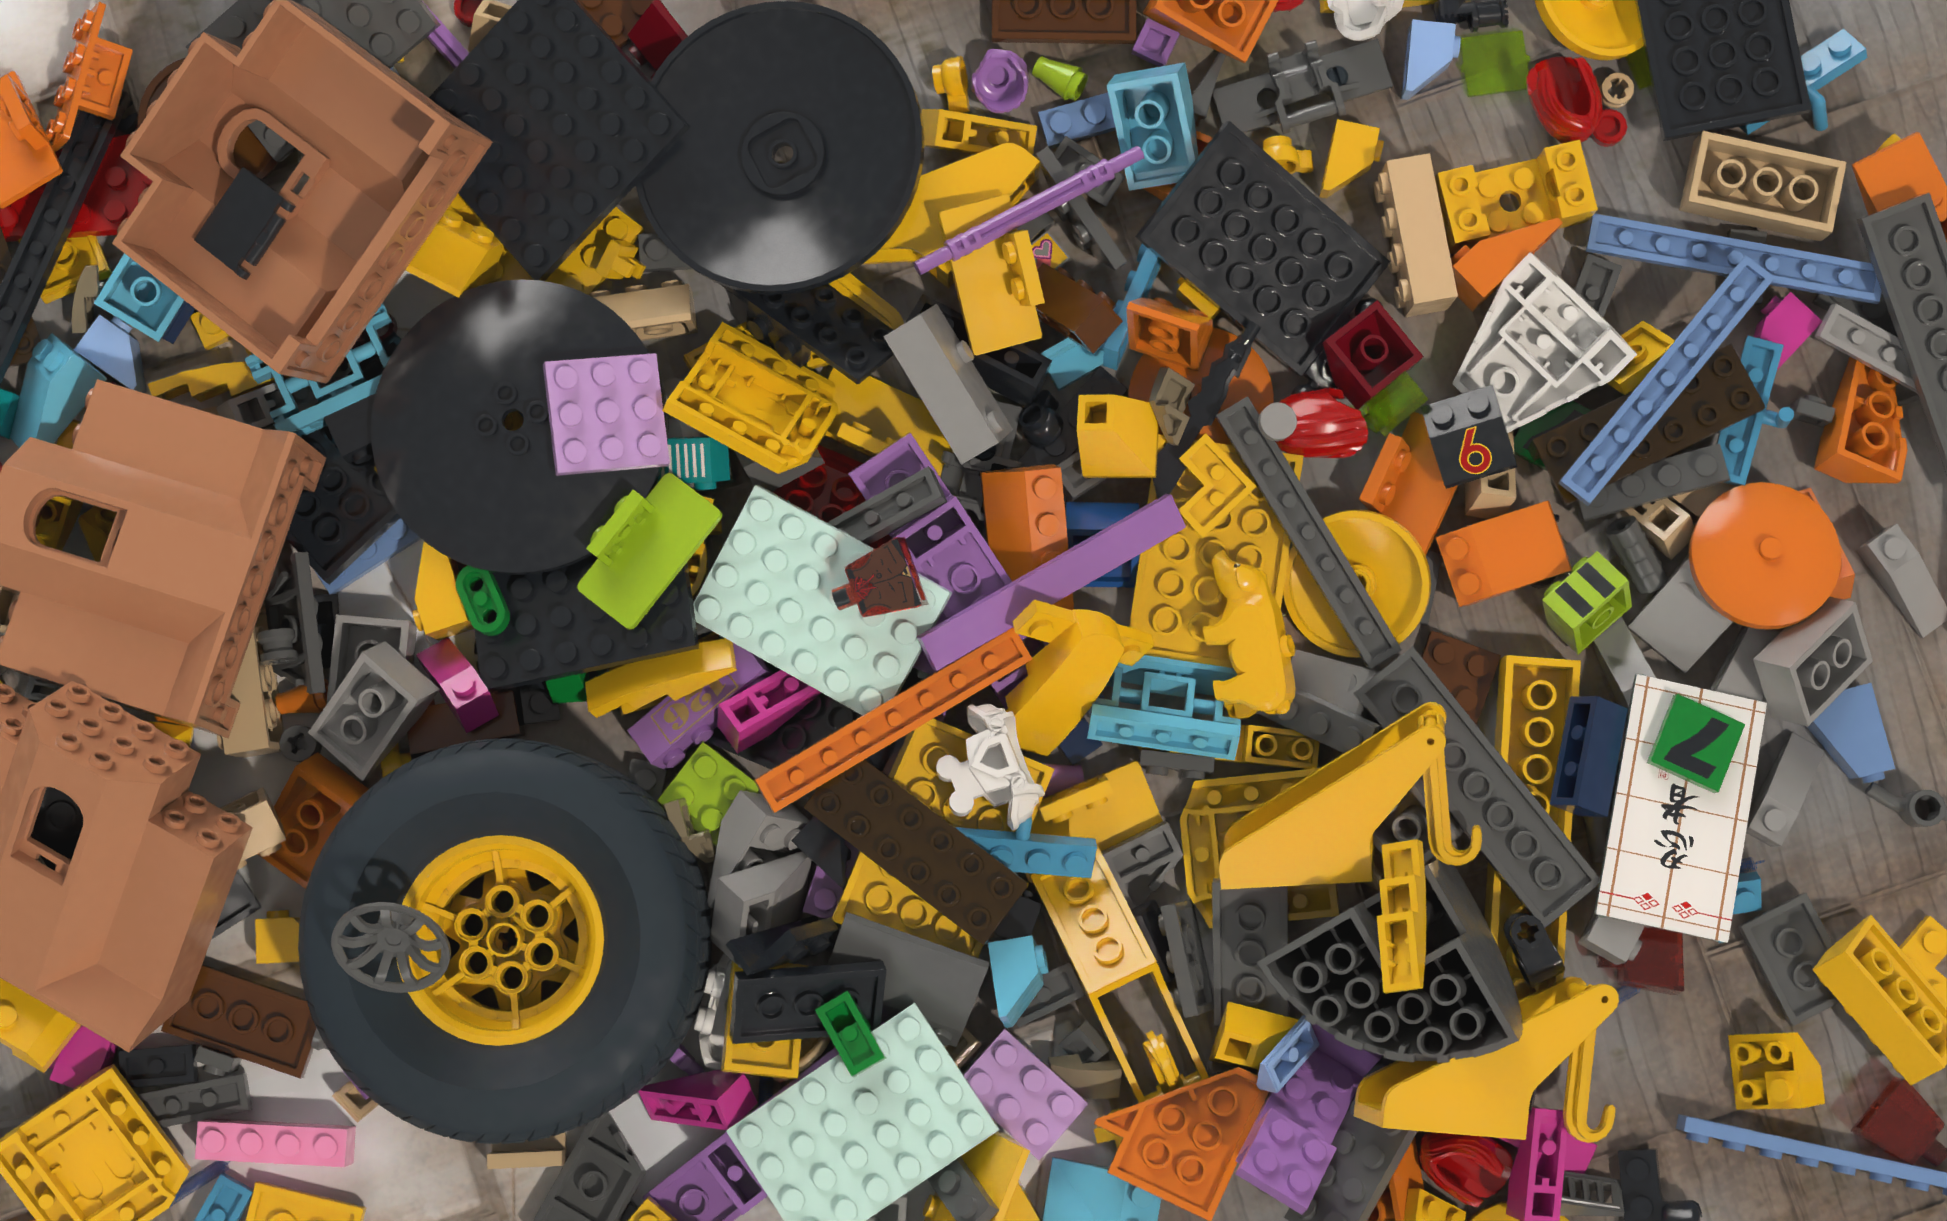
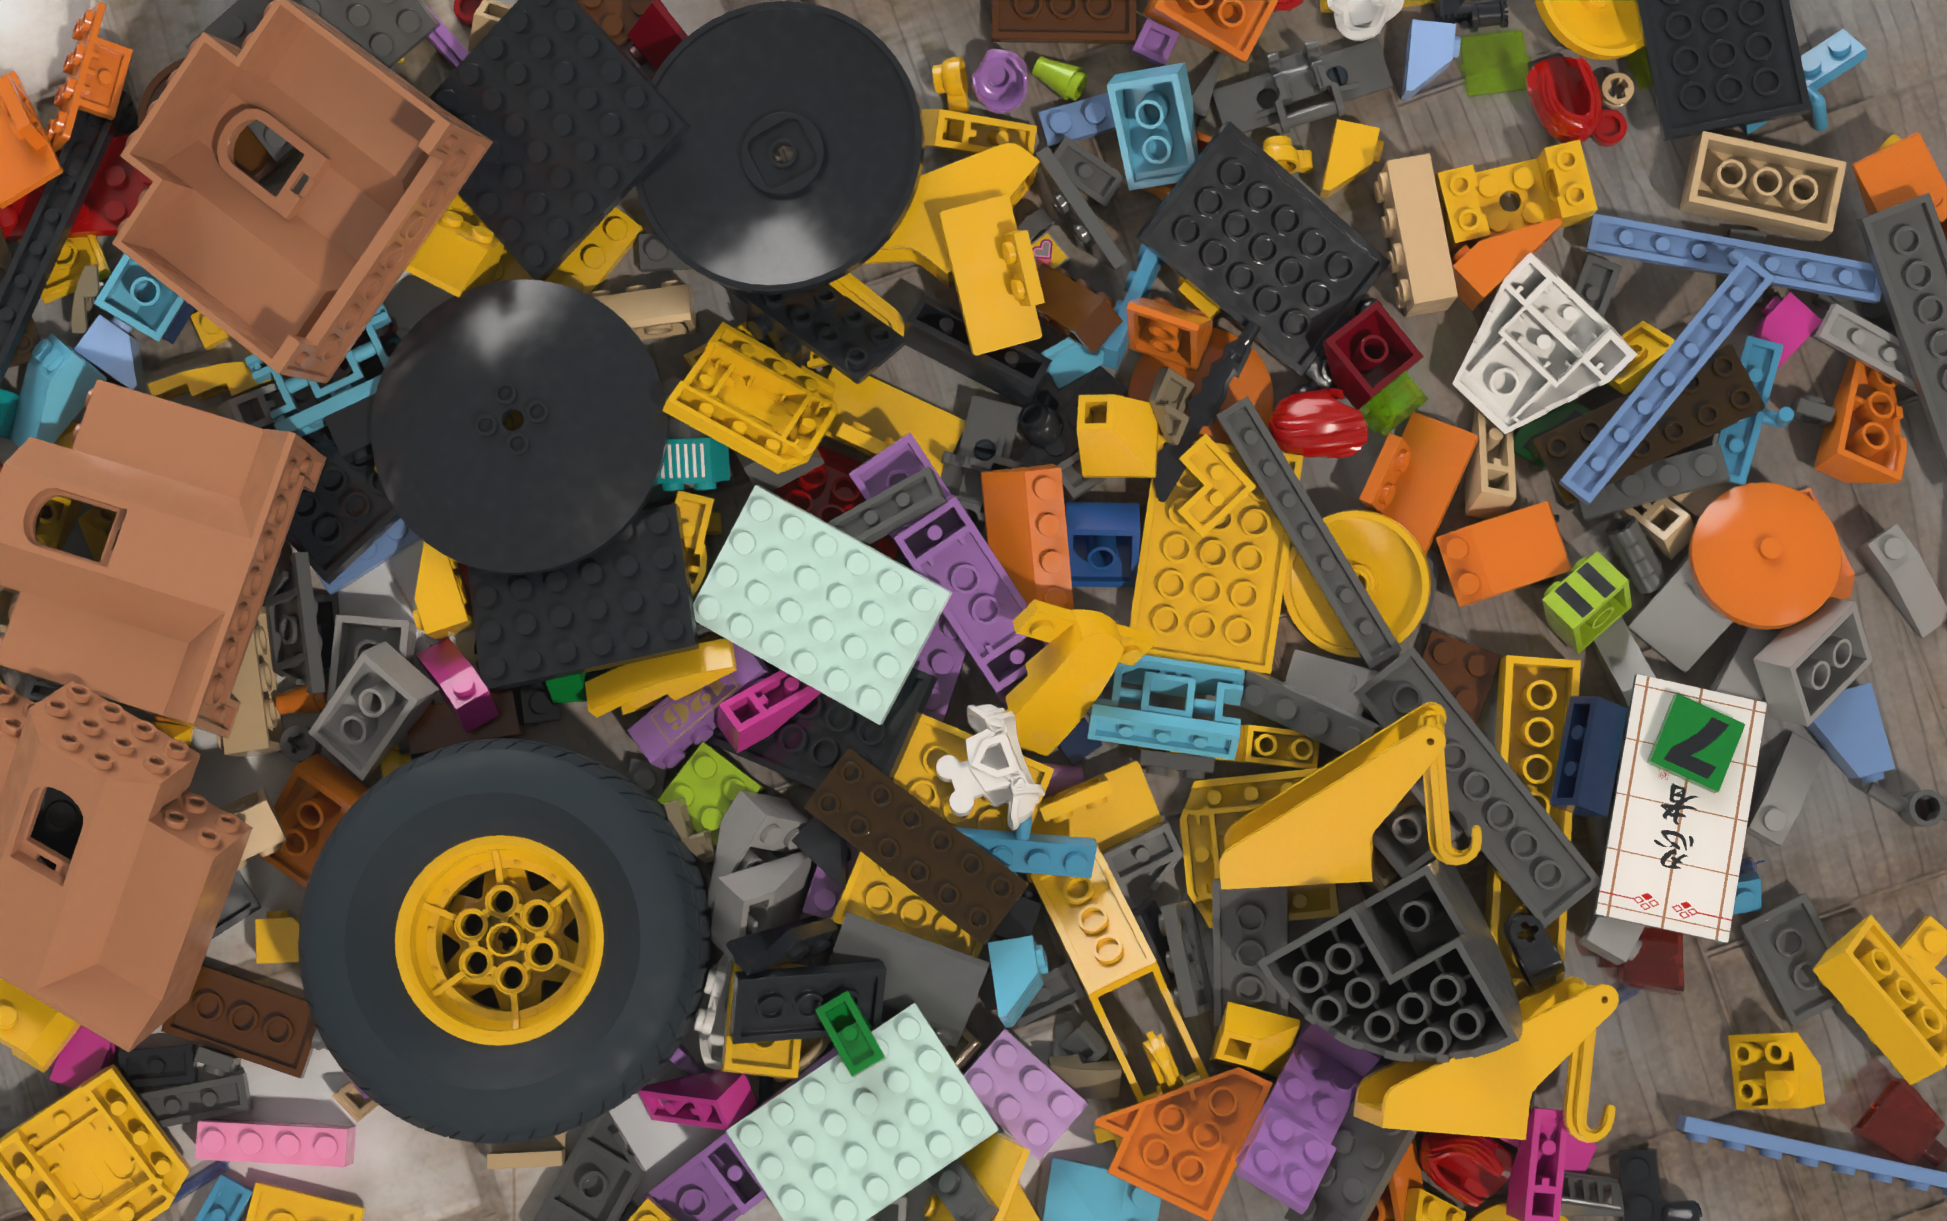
black piece [194,167,296,280] -> none
dark grey wheel [257,628,298,665] -> none
dark grey wheel [331,902,451,993] -> none
green plate [456,566,510,636] -> none
lavender plate [543,353,670,476] -> none
lime bracket [578,473,722,630] -> none
yellow tile [595,239,646,280] -> none
orange plate [754,627,1032,813] -> none
torso [832,537,929,617] -> none
light grey brick [883,304,1013,465] -> none
medium lavender axle [913,145,1144,275] -> none
medium lavender tile [917,494,1186,671] -> none
yellow animal [1203,550,1296,719] -> none
light blue slope [1256,1015,1320,1093] -> none
light grey tile [1258,402,1297,441] -> none
yellow slope [1377,839,1427,994] -> none
black slope [1421,385,1518,489] -> none

